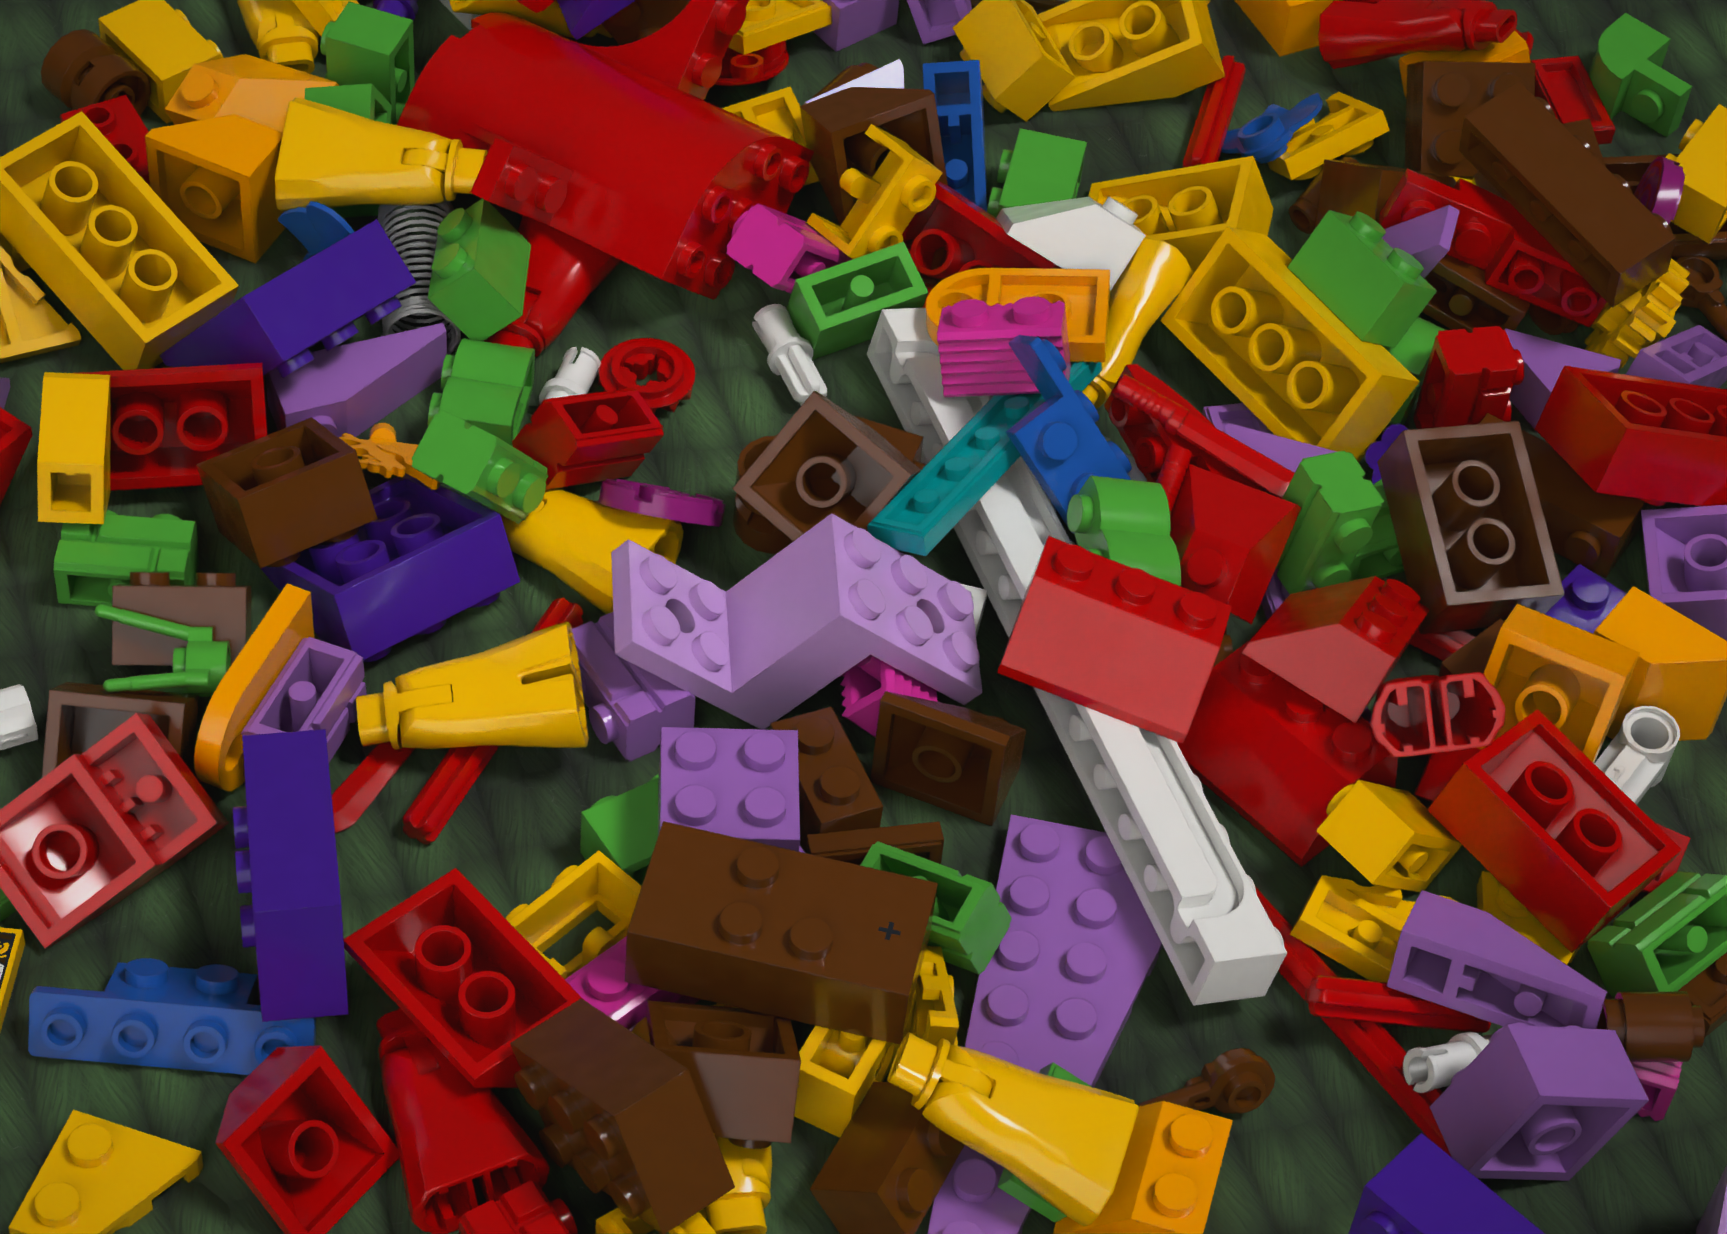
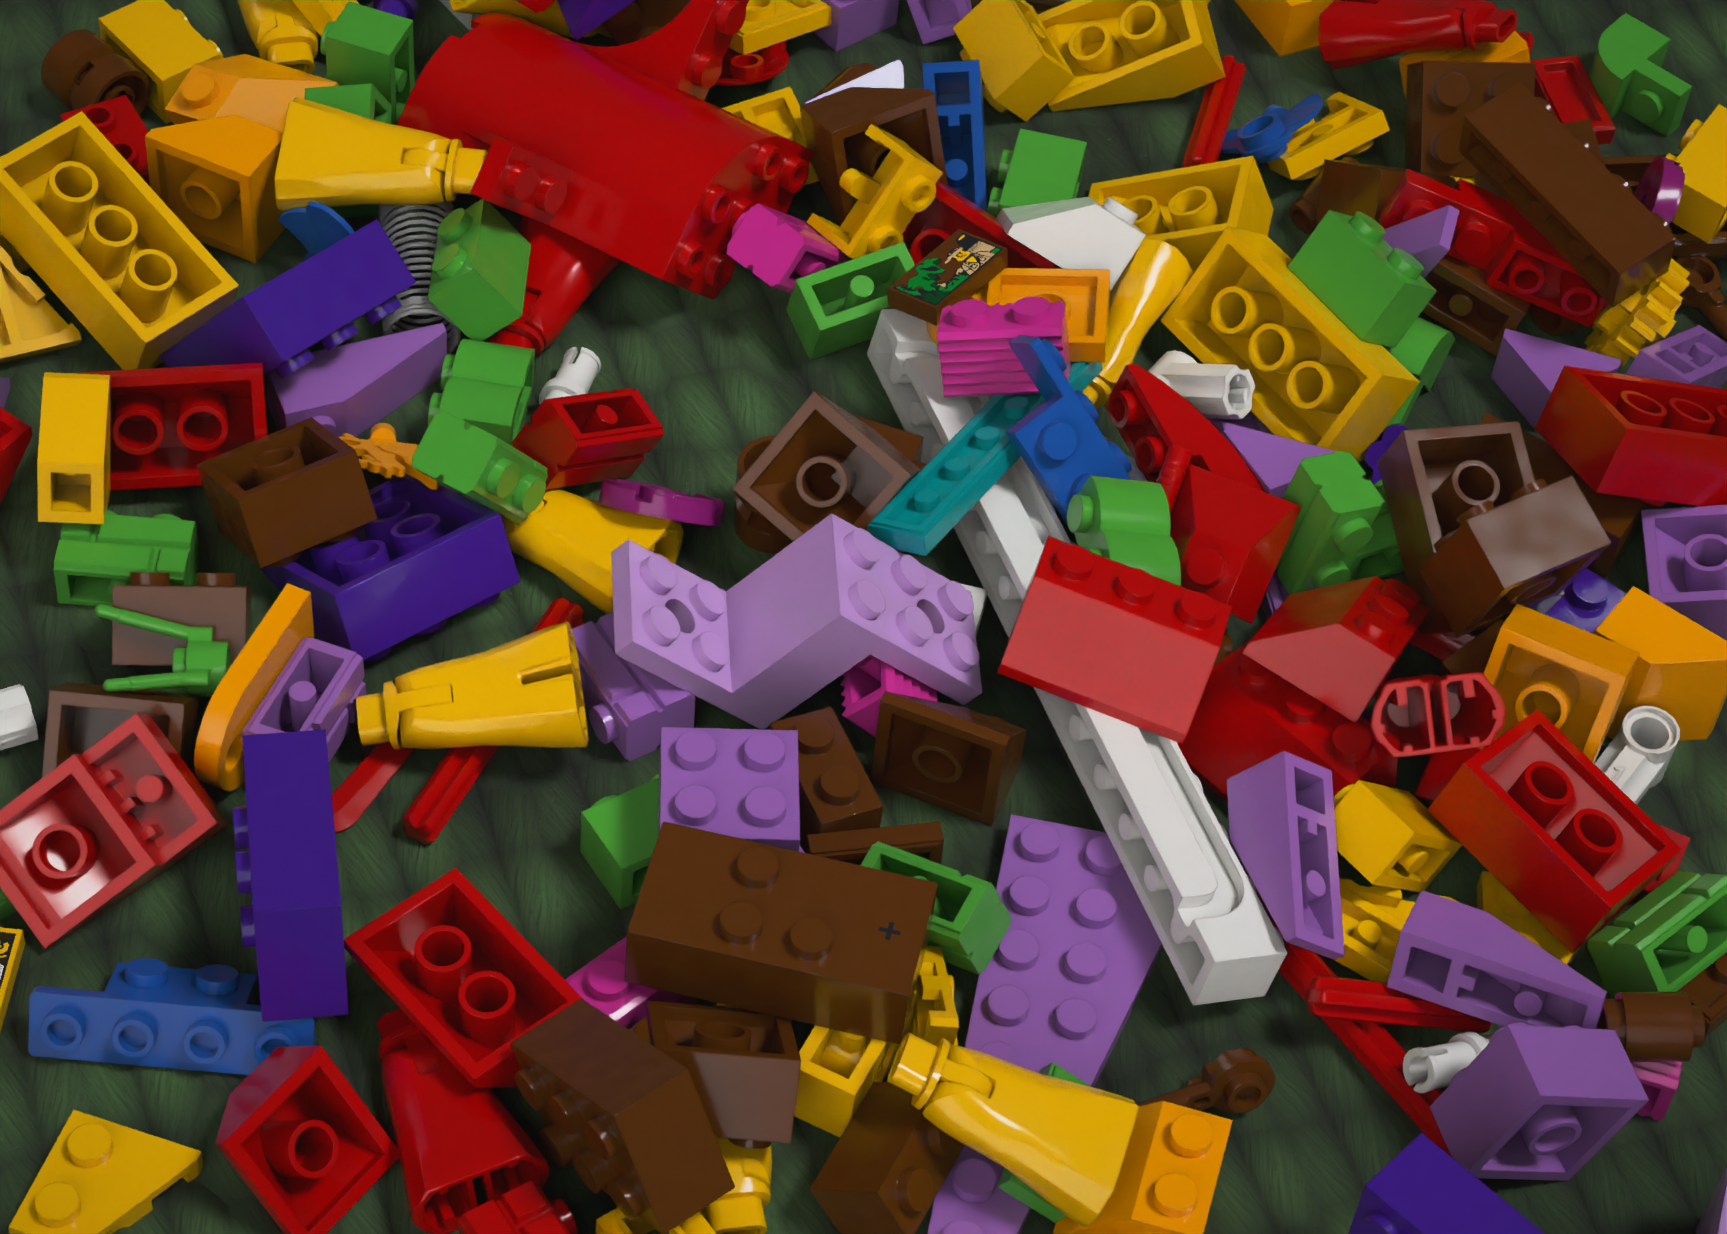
yellow window [505,850,642,979] -> none
red gear [598,338,695,413] -> none
white axle [752,304,827,406] -> none
red piece [1113,374,1295,499] -> none
red brick [1413,326,1524,429] -> none
none -> tile [887,229,1008,326]
none -> white piece [1148,350,1256,420]
none -> medium lavender slope [1227,751,1345,960]
none -> reddish brown brick [1419,476,1611,638]

